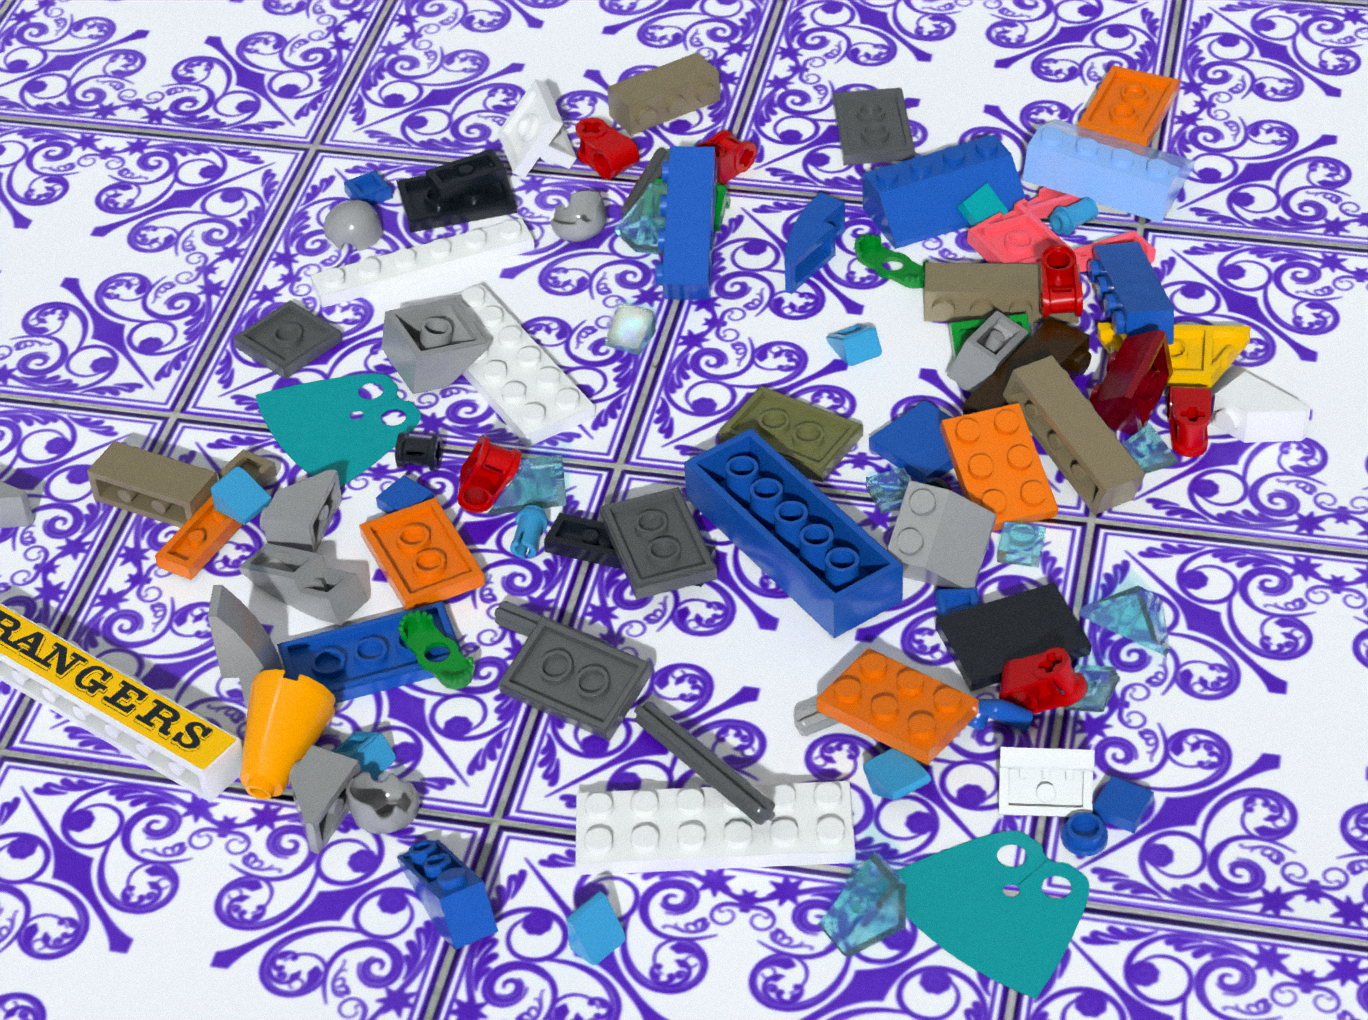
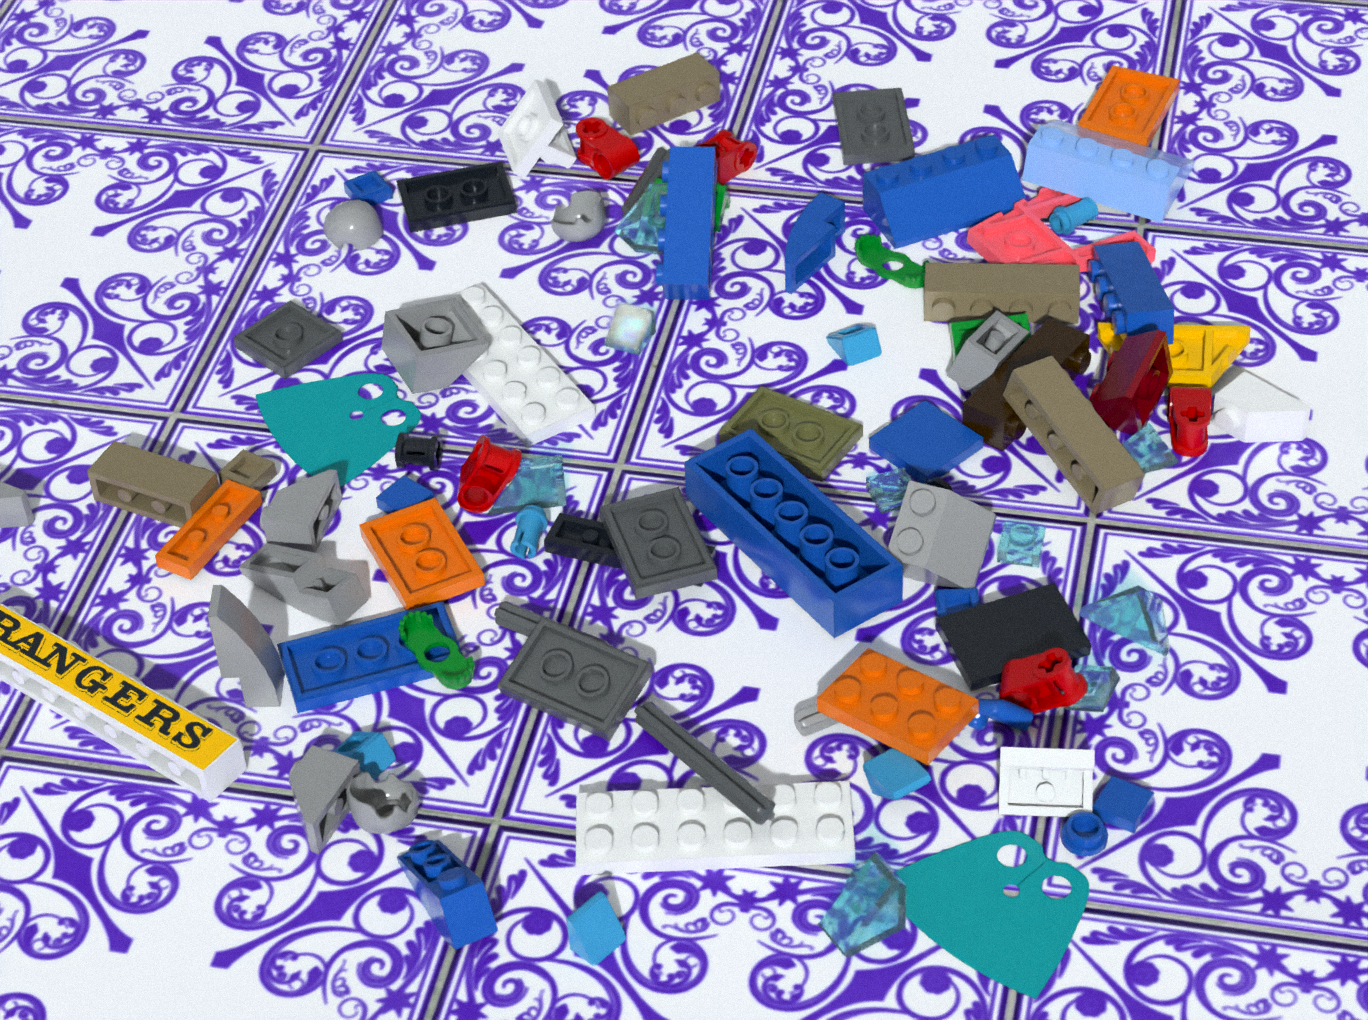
dark azure slope [211,466,272,526] -> none
light orange cone [240,669,337,800] -> none
white plate [310,218,535,308] -> none
black plate [425,149,507,201] -> none
orange plate [940,403,1059,531] -> none
teal tile [957,183,1009,227] -> none
red piece [1039,245,1083,318] -> none

